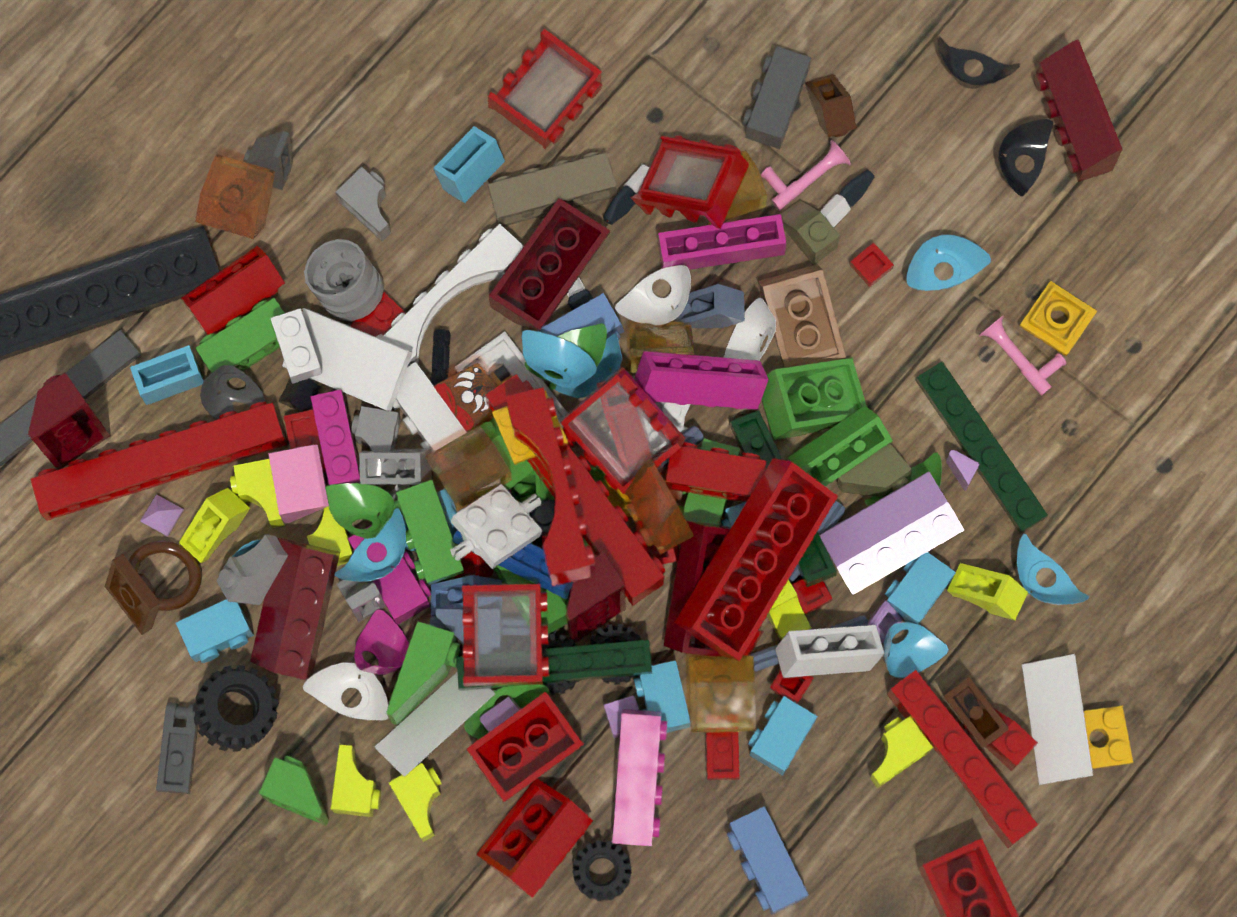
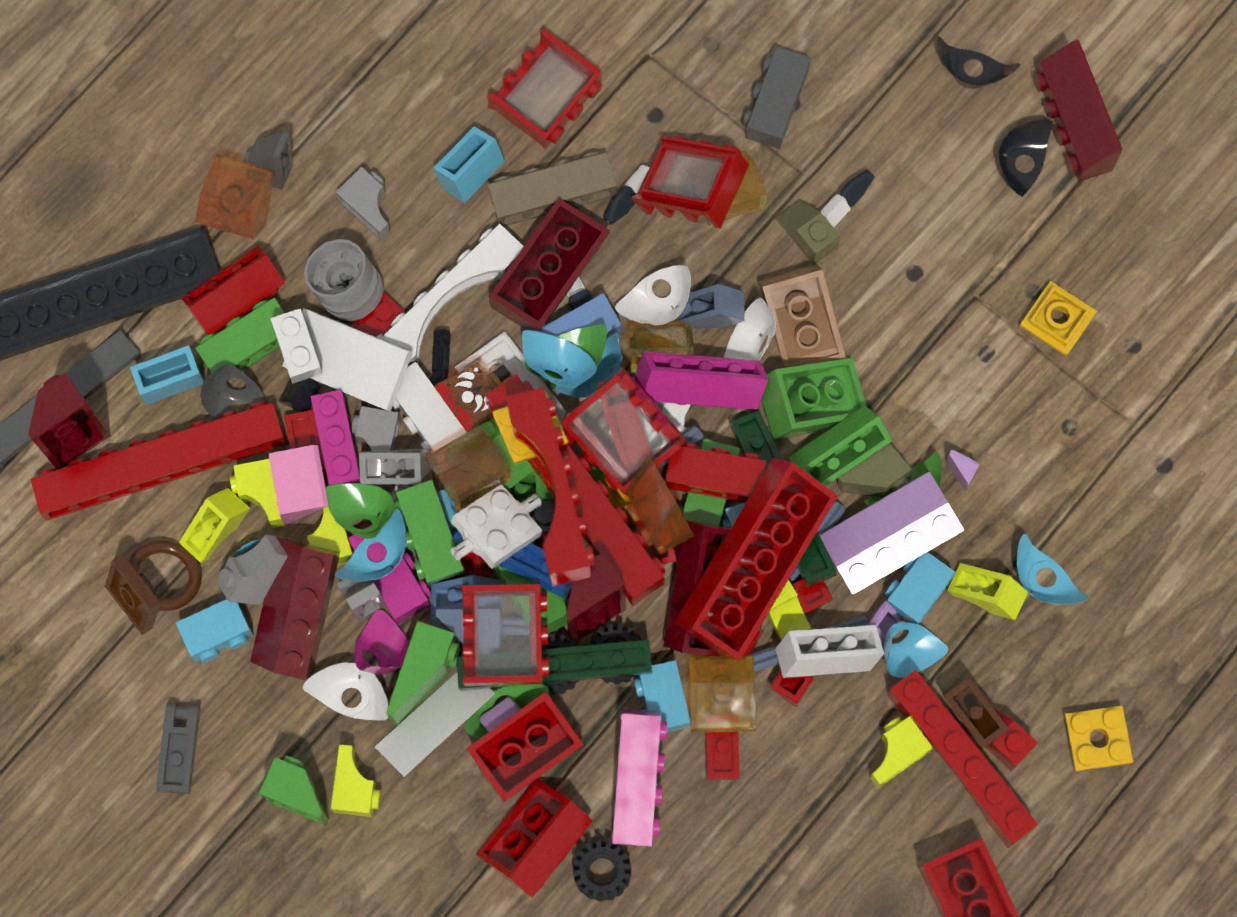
lavender slope [140,494,184,537] -> none
black tyre [193,665,279,752] -> none
neon yellow arch [389,763,442,842] -> none
lavender slope [604,696,639,739] -> none
dark pink brick [658,214,786,270] -> none
medium blue brick [726,806,808,915] -> none
medium azure piece [748,696,817,776] -> none
bright pink piece [761,140,851,211] -> none
reddish brown slope [805,74,857,137] -> none
red plate [850,243,894,287] -> none
medium azure piece [907,235,991,291] -> none
dark green plate [915,361,1048,534] -> none
bright pink piece [979,315,1066,396] -> none
white sticker [1022,654,1093,785] -> none

